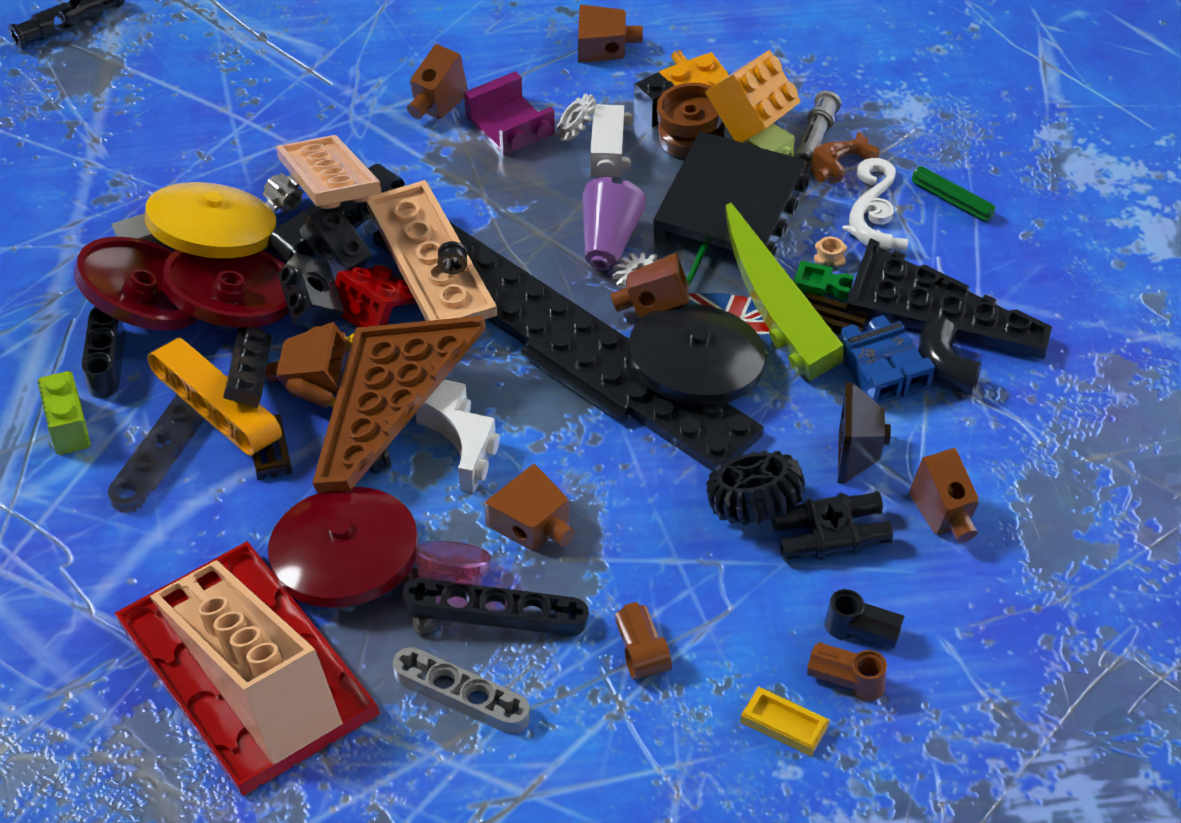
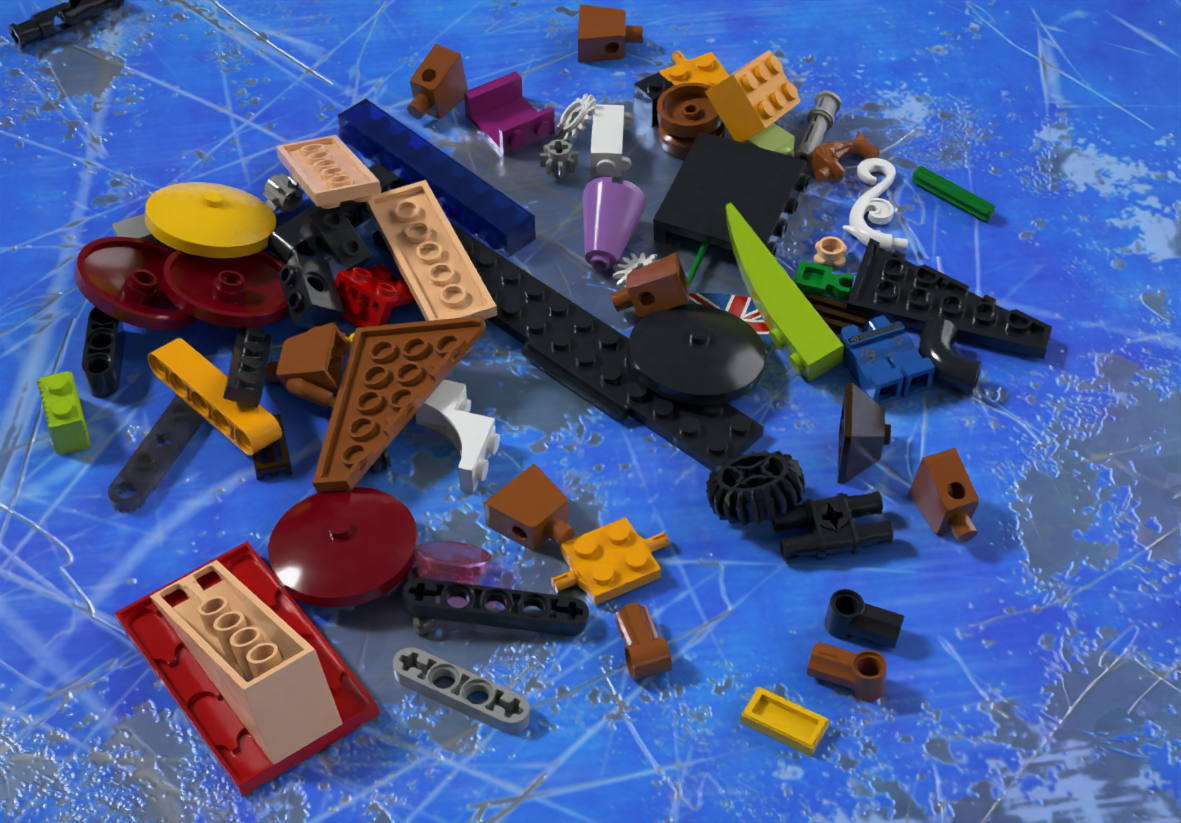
black bush [437,241,467,274] -> none
none -> clear blue brick [338,98,536,258]
none -> light grey gear [540,140,578,179]
none -> light orange plate [550,517,670,605]

